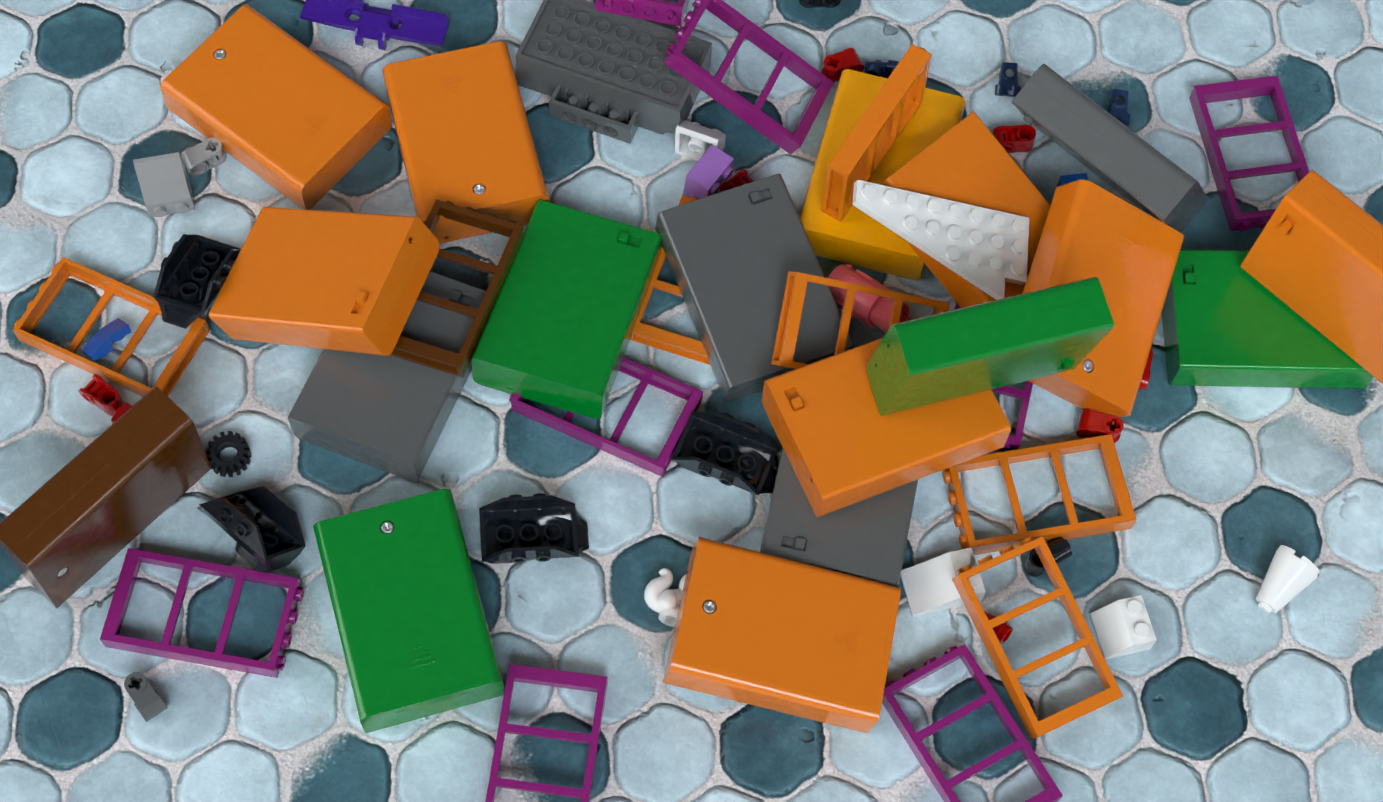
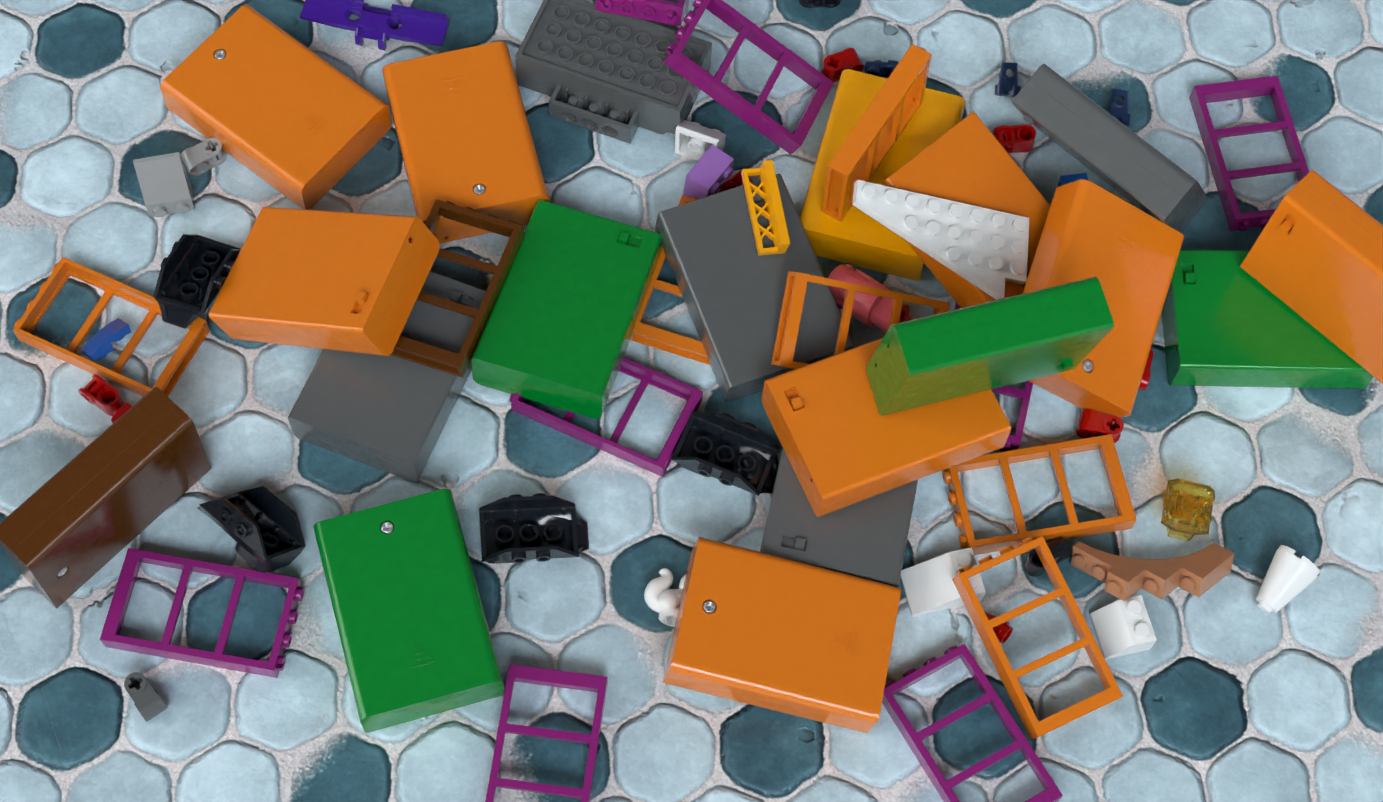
black tyre [205,431,251,477] -> none
none -> light orange fence [741,160,790,256]
none -> nougat arch [1071,542,1234,601]
none -> clear yellow piece [1161,478,1215,541]

